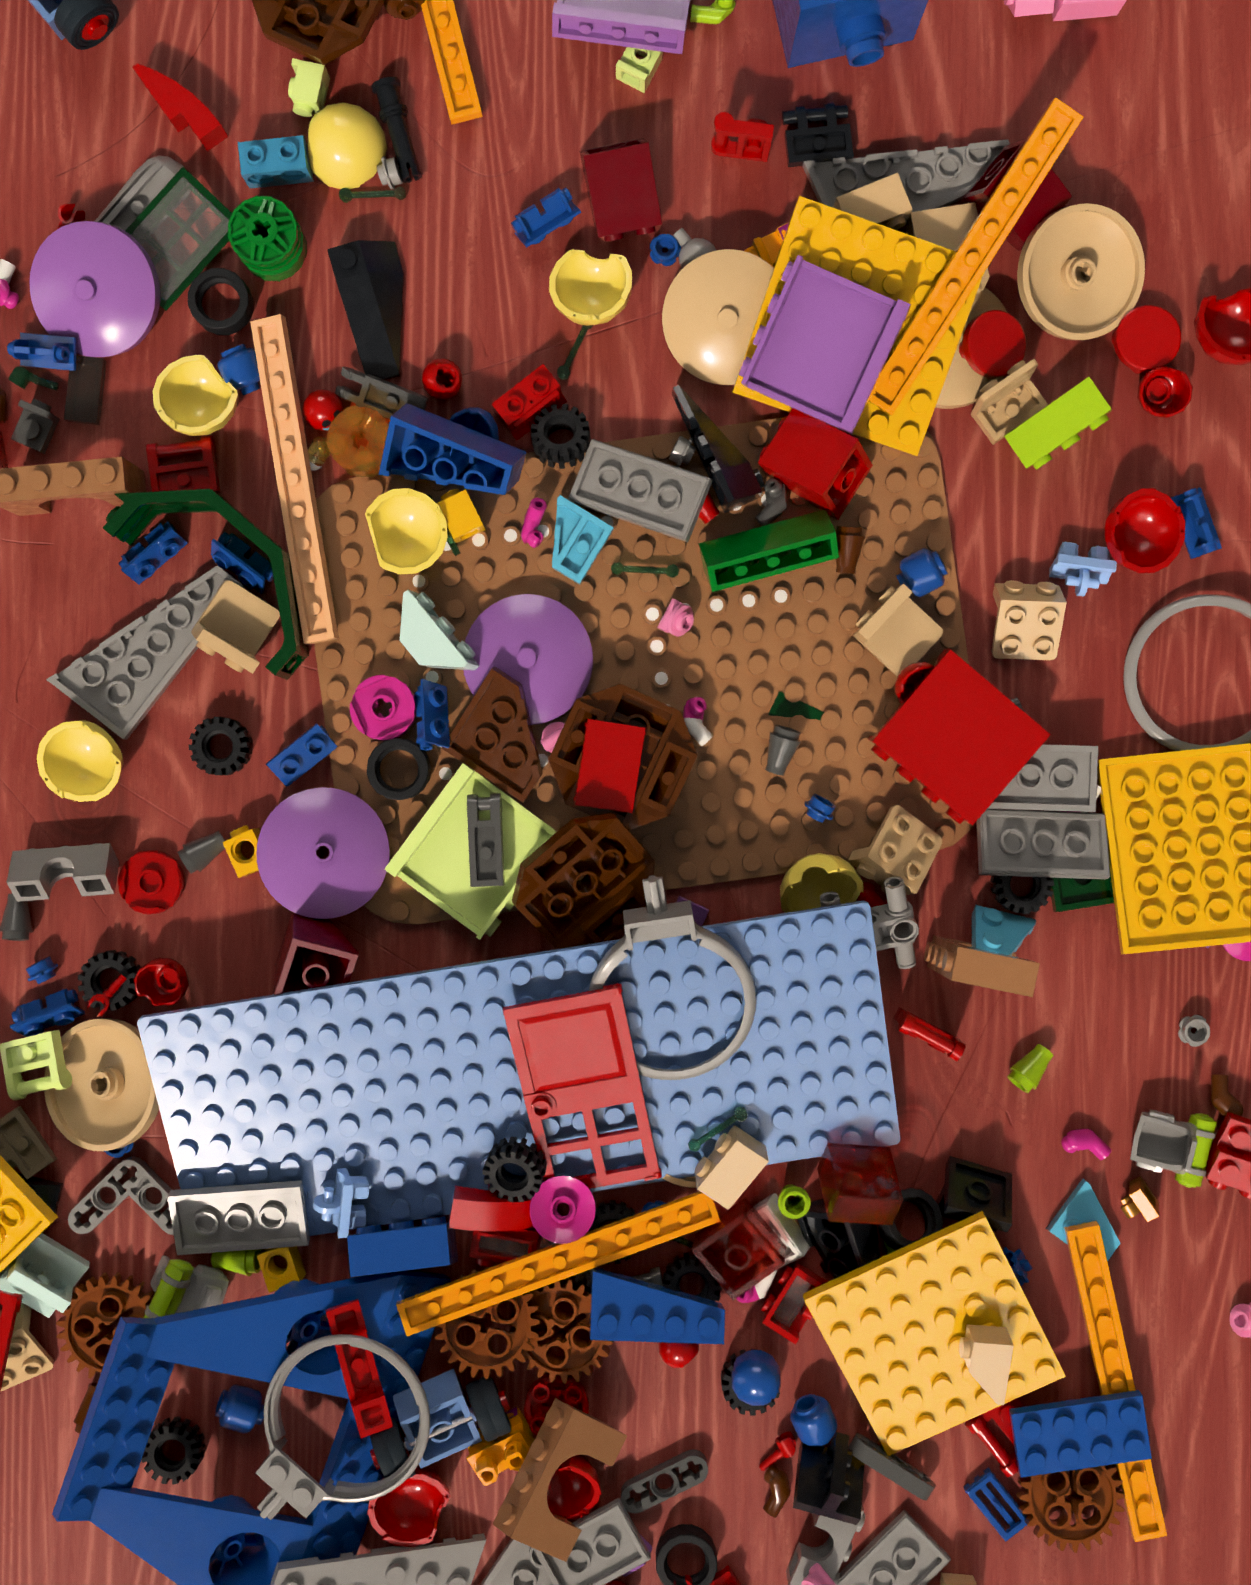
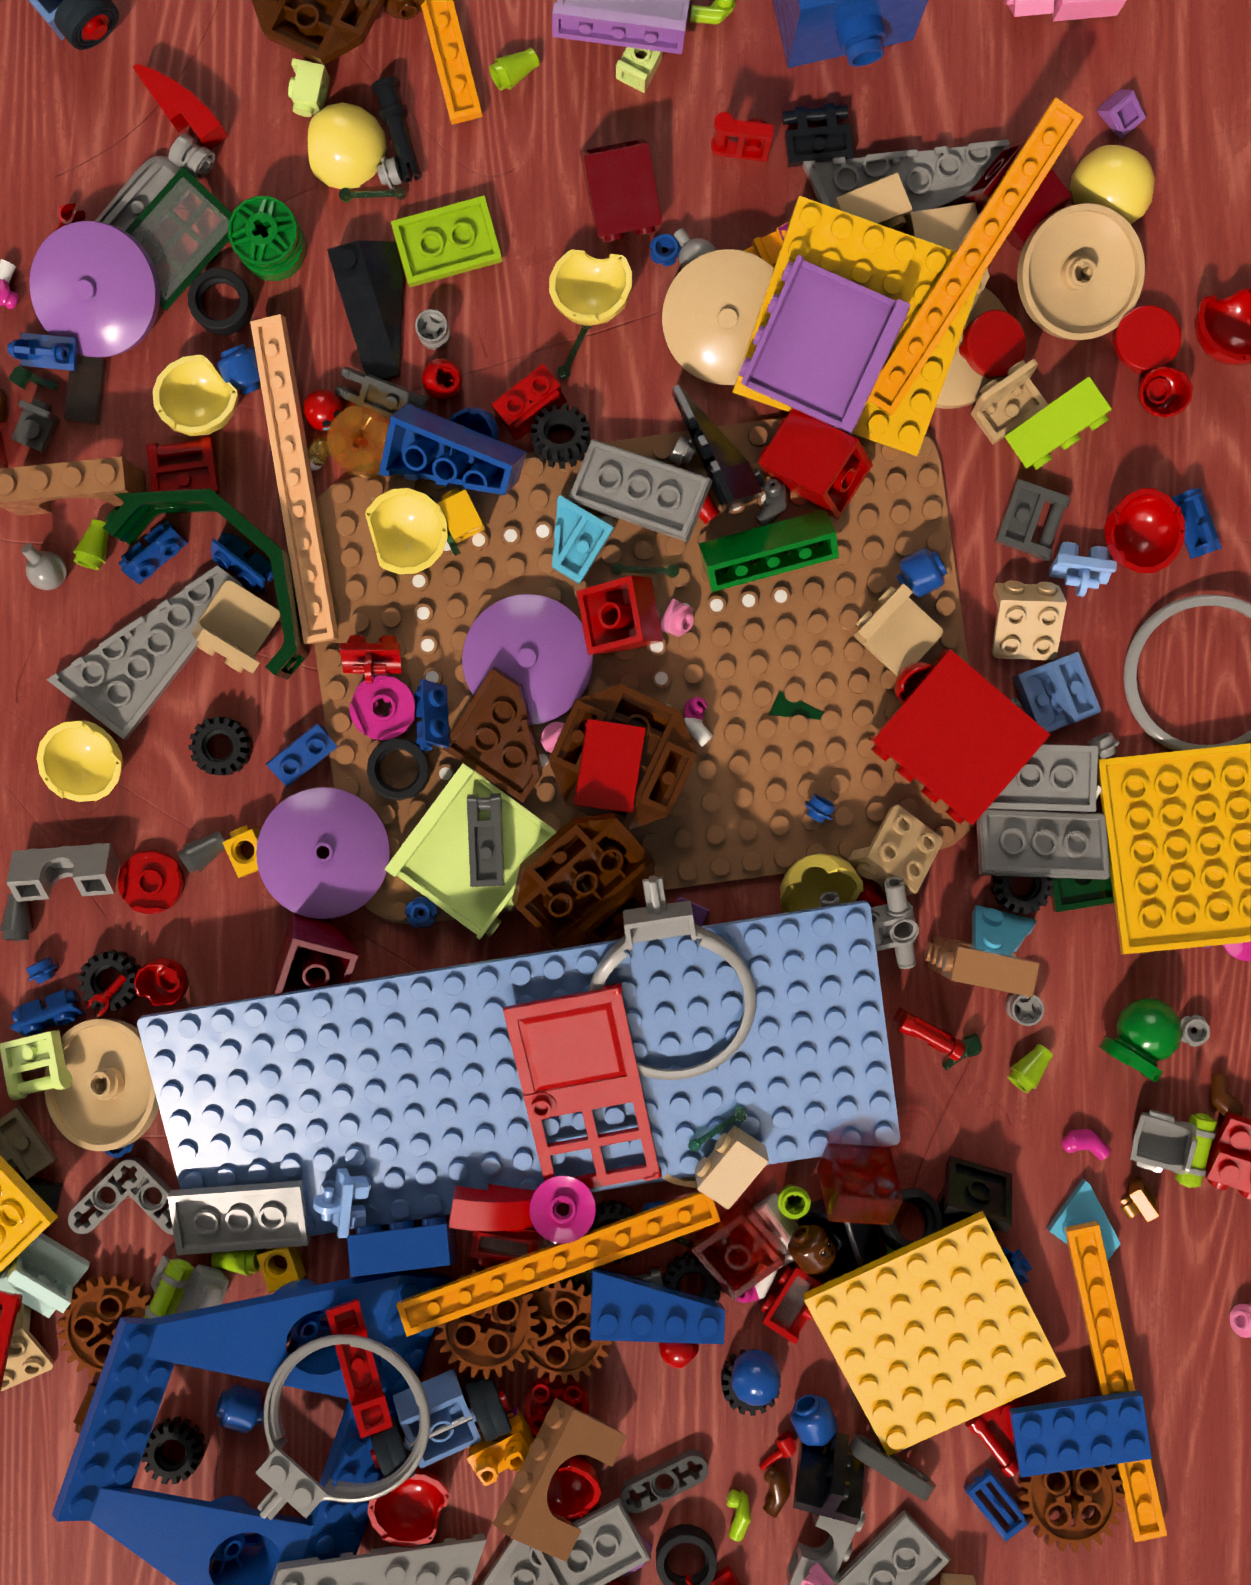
dark azure brick [238,135,314,189] -> none
light aqua slope [400,590,479,670] -> none
black tyre [483,1137,547,1202] -> none
blue hinge [511,187,581,248] -> none
dark pink arm [520,498,547,548] -> none
dark grey cone [765,725,801,776] -> none
reddish brown cone [836,526,865,574] -> none
tan slope [959,1324,1014,1405] -> none
none -> light grey piece [21,543,67,591]
none -> lime cone [73,519,109,570]
none -> light grey wheel [169,133,215,180]
none -> red hips [339,635,403,683]
none -> lime plate [391,195,503,288]
none -> blue plate [405,896,438,928]
none -> light grey wheel [415,309,451,350]
none -> lime cone [489,48,540,91]
none -> red slope [576,575,663,655]
none -> lime arm [726,1489,751,1542]
none -> reddish brown head [788,1224,837,1275]
none -> clear green hand [942,1033,982,1071]
none -> dark grey plate [994,479,1071,561]
none -> light grey wheel [1005,993,1044,1026]
none -> medium blue slope [1012,652,1102,733]
none -> light yellow cylinder [1069,145,1155,225]
none -> light grey plate [1087,732,1120,759]
none -> medium lavender slope [1096,89,1146,139]
none -> green tile [1098,998,1183,1083]

